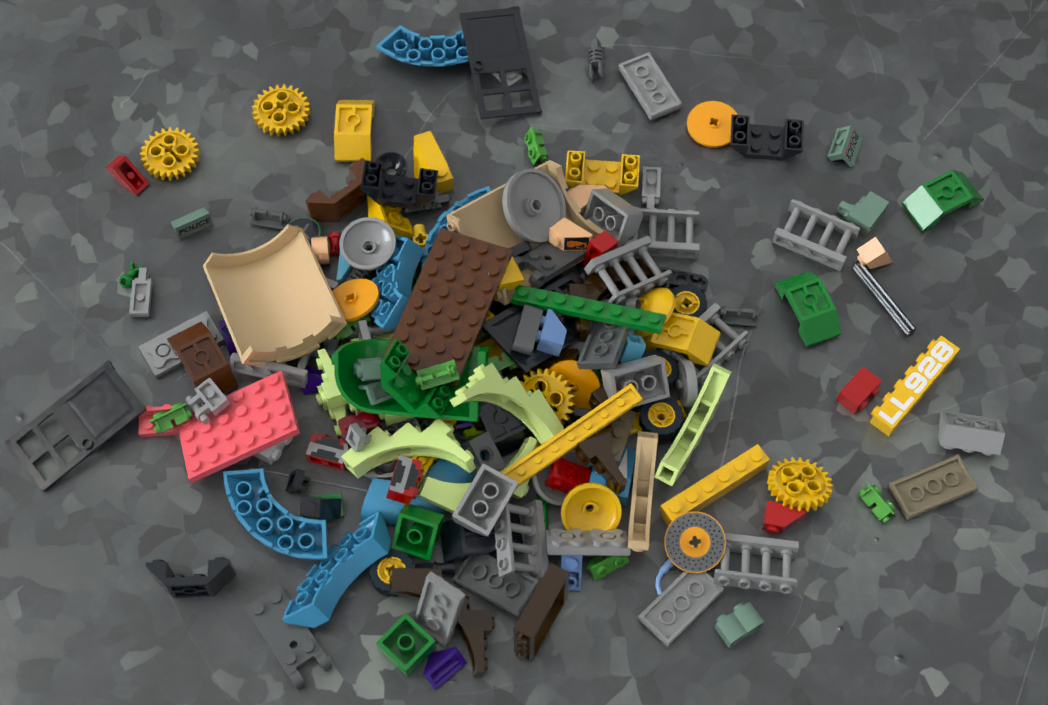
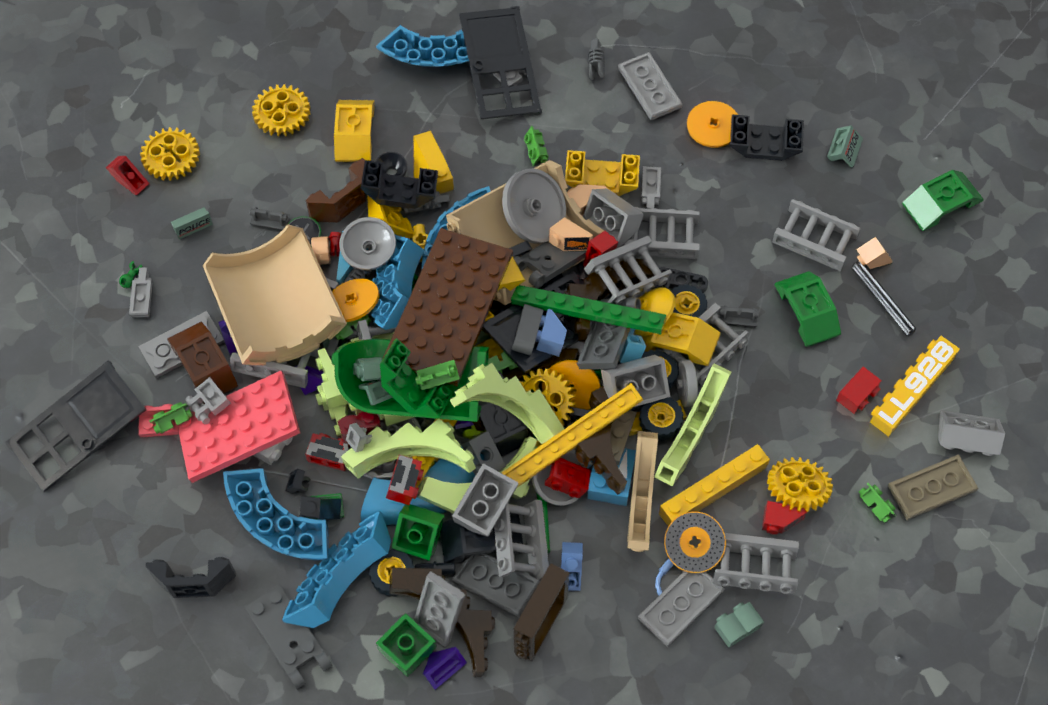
light grey piece [545,528,631,556] -> none
yellow dish [561,483,622,531] -> none
bright green hinge [586,556,629,581] -> none
sand green hinge [837,191,889,237] -> none

